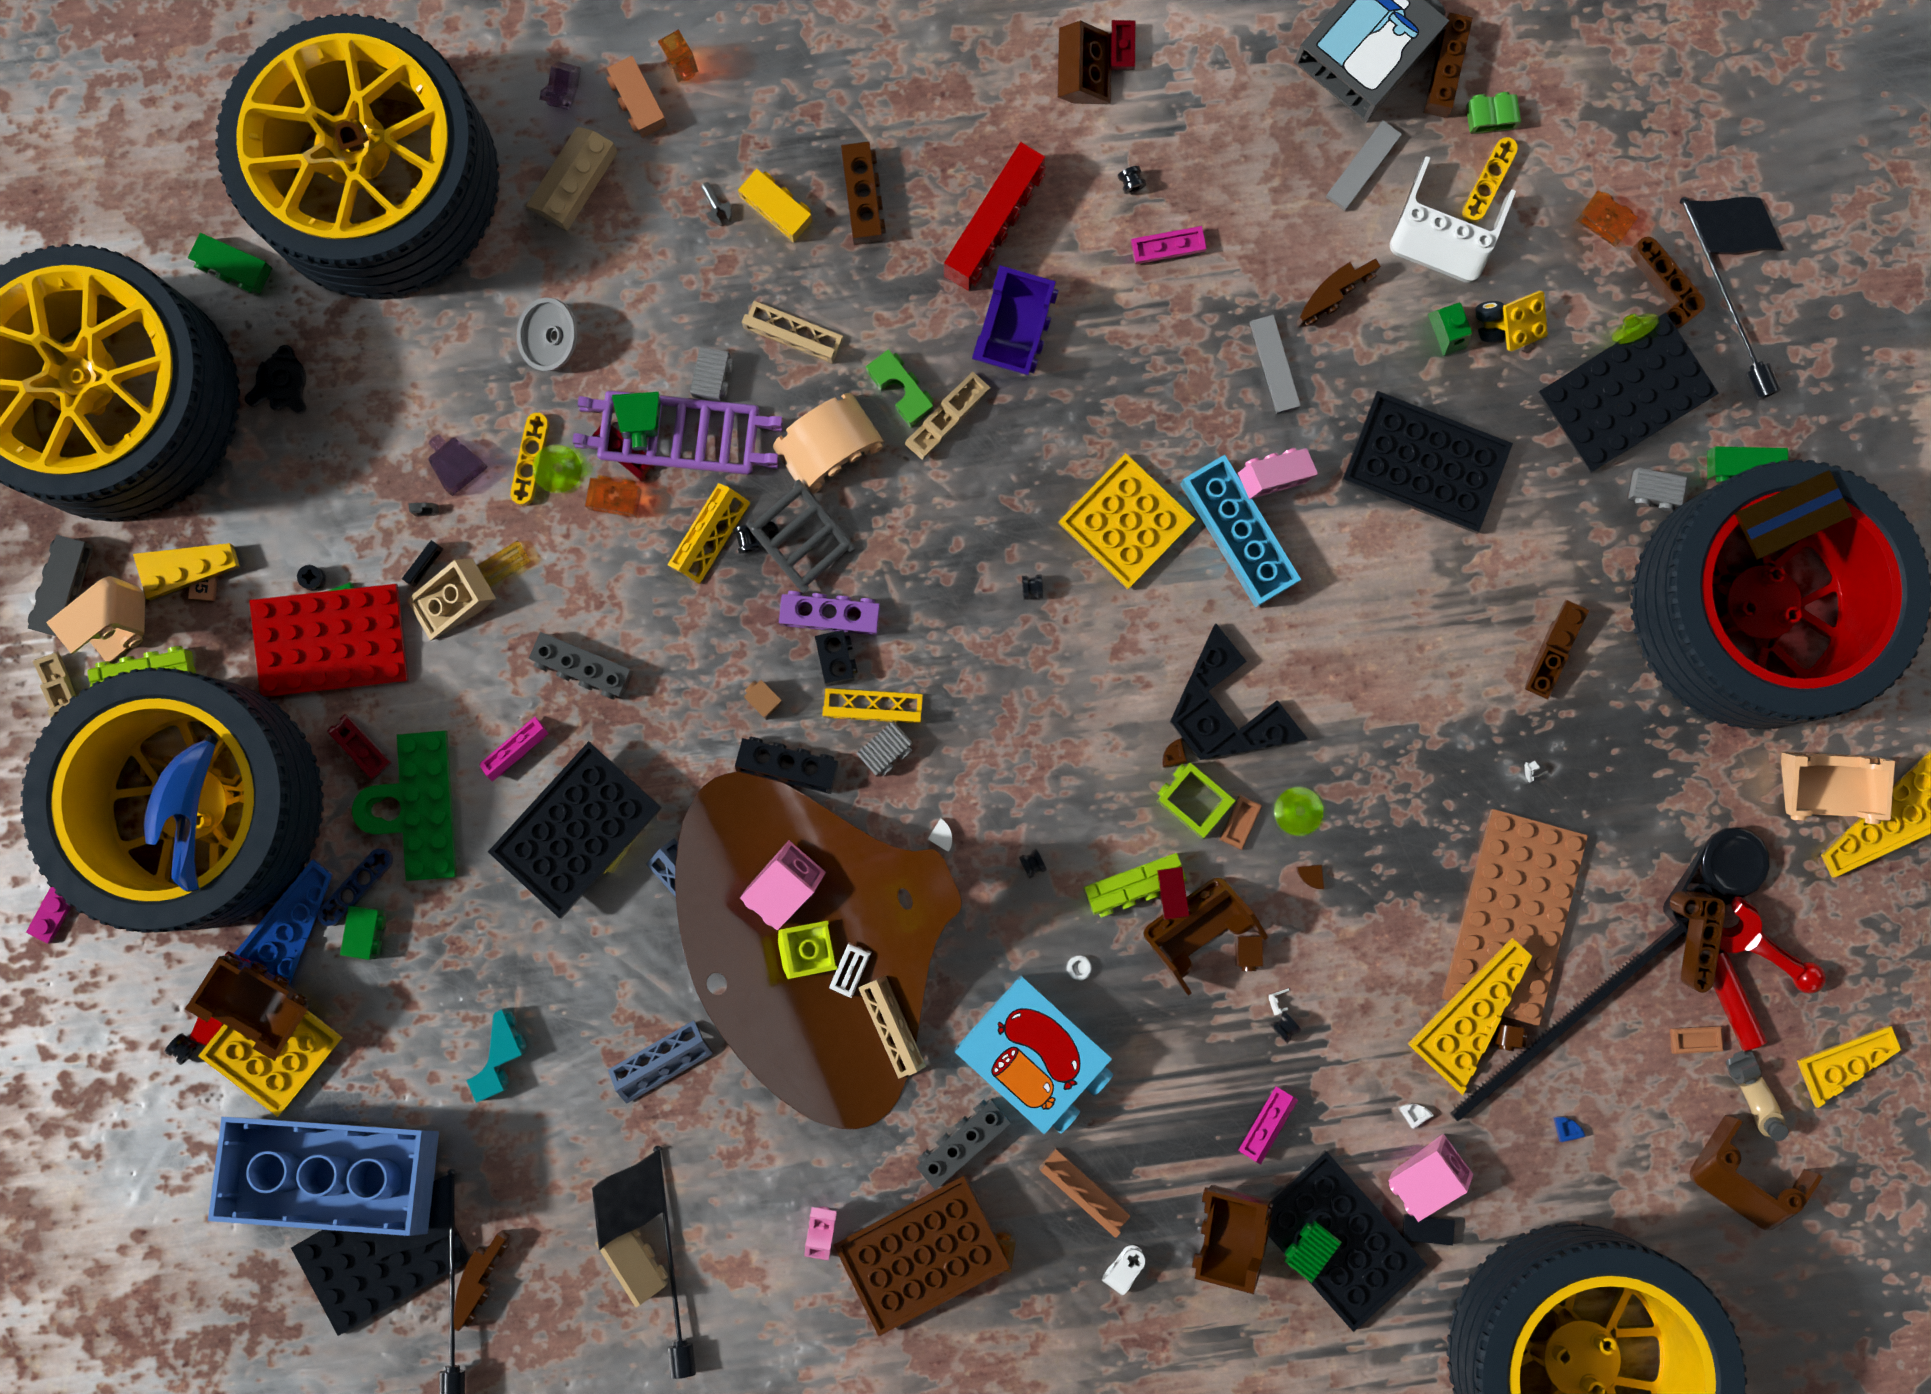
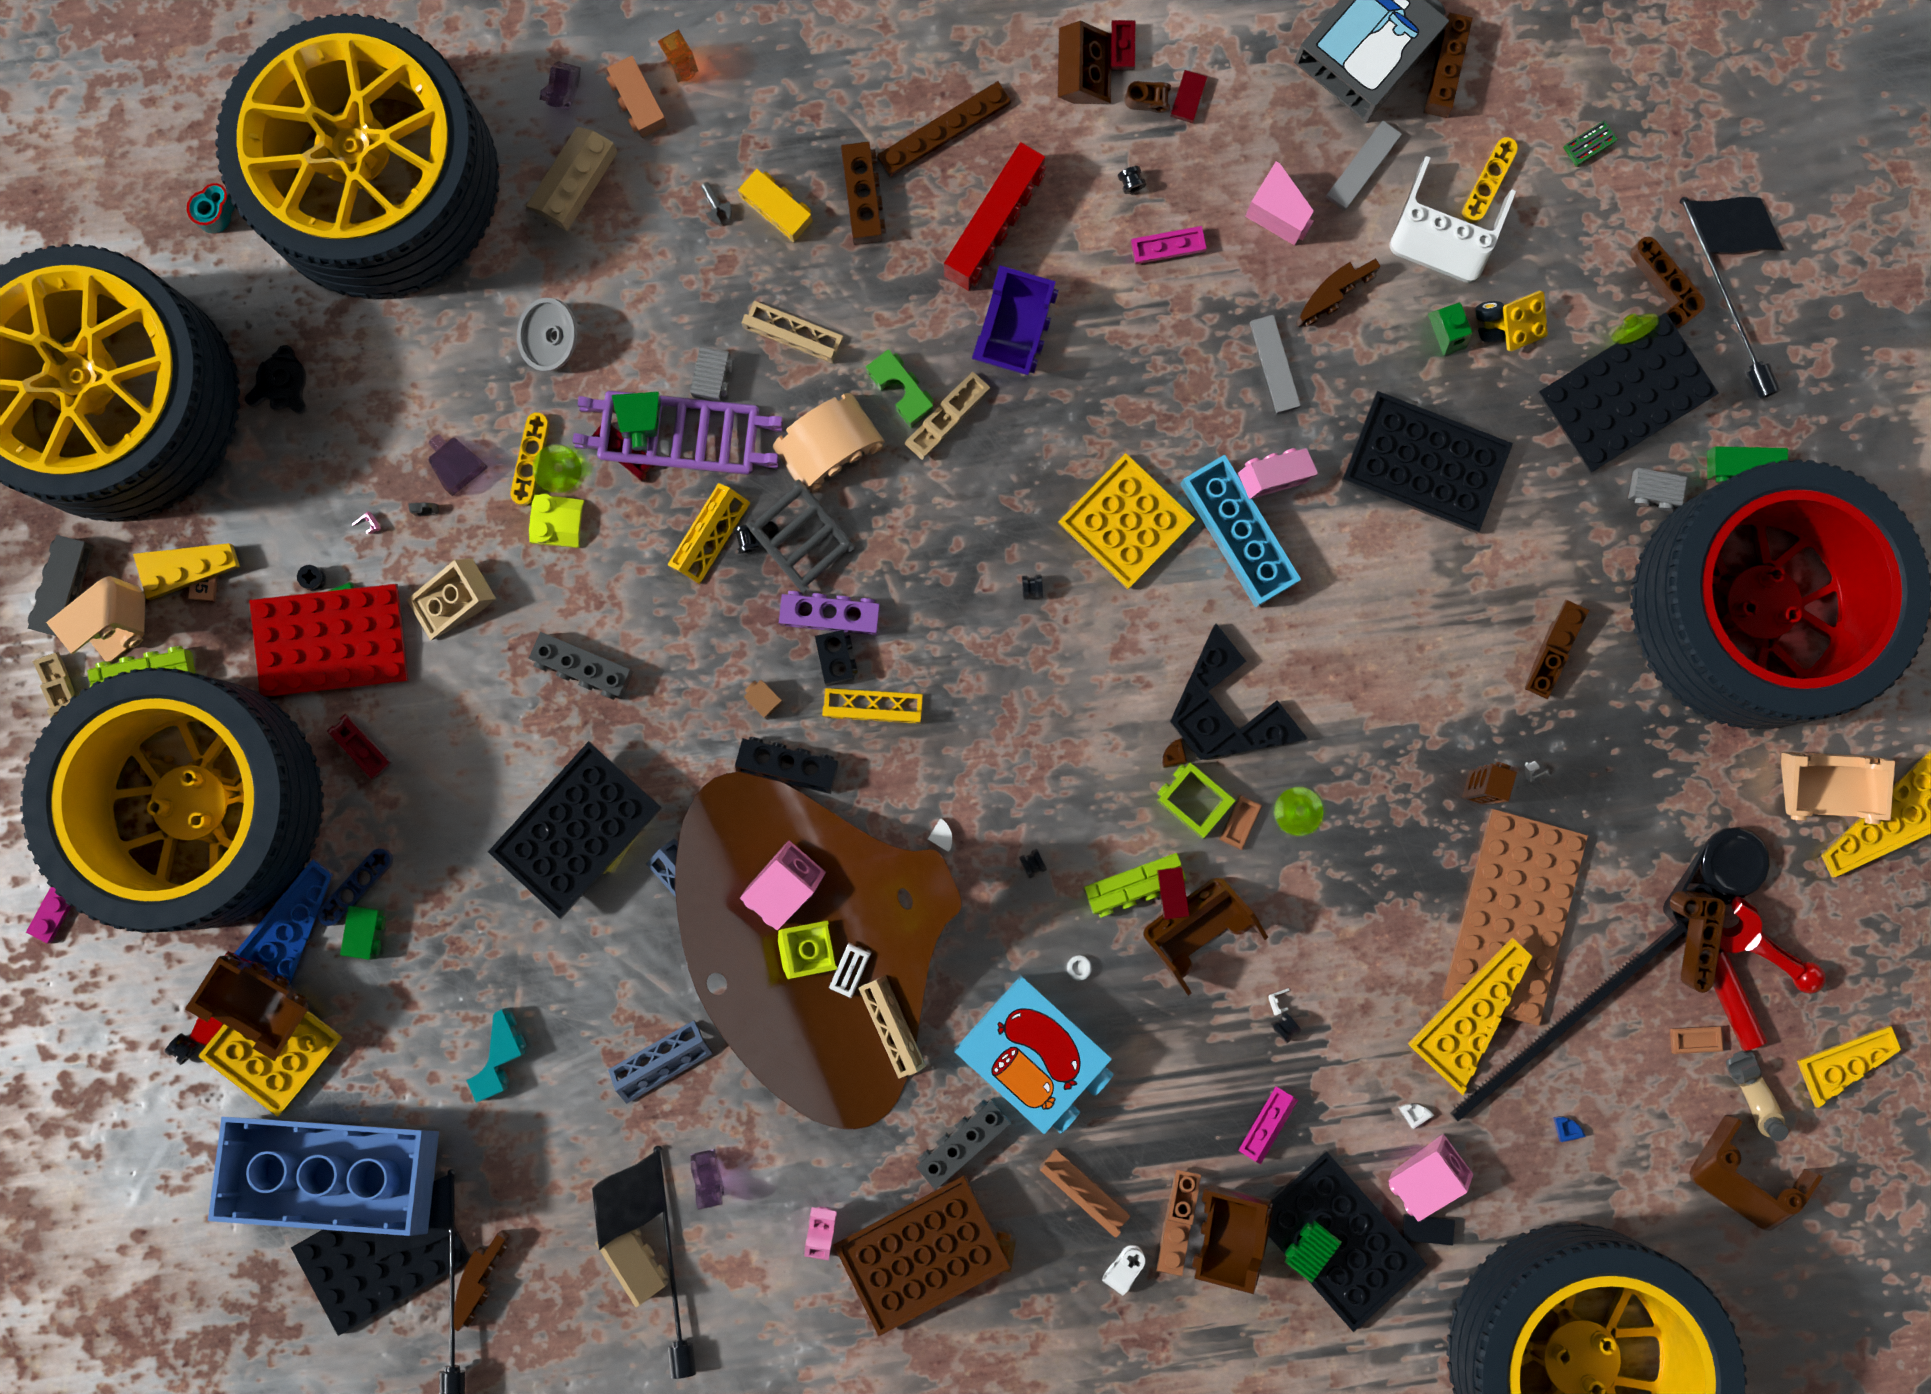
blue piece [144,734,219,892] -> none
green brick [188,233,273,294] -> none
reddish brown plate [335,118,369,153] -> none
green plate [352,730,457,881] -> none
black tile [402,540,443,587] -> none
clear yellow tile [477,540,532,587] -> none
dark pink plate [479,716,549,782] -> none
clear orange brick [585,475,642,518] -> none
light grey brick [856,721,913,777] -> none
reddish brown brick [1235,936,1263,971] -> none
reddish brown tile [1296,865,1324,889] -> none
bright green brick [1466,92,1521,134] -> none
reddish brown plate [1494,1023,1527,1051] -> none
clear orange brick [1576,190,1638,247] -> none
dark brown tile [1734,470,1852,559] -> none
none -> teal piece [186,183,235,234]
none -> bright pink piece [352,511,381,534]
none -> neon yellow slope [529,494,585,548]
none -> clear purple brick [691,1149,724,1210]
none -> reddish brown plate [877,81,1011,177]
none -> reddish brown piece [1124,81,1171,113]
none -> nougat slope [1156,1170,1201,1277]
none -> dark red tile [1170,70,1208,123]
none -> bright pink slope [1245,161,1314,245]
none -> reddish brown brick [1462,762,1517,805]
none -> tile [1563,120,1618,167]

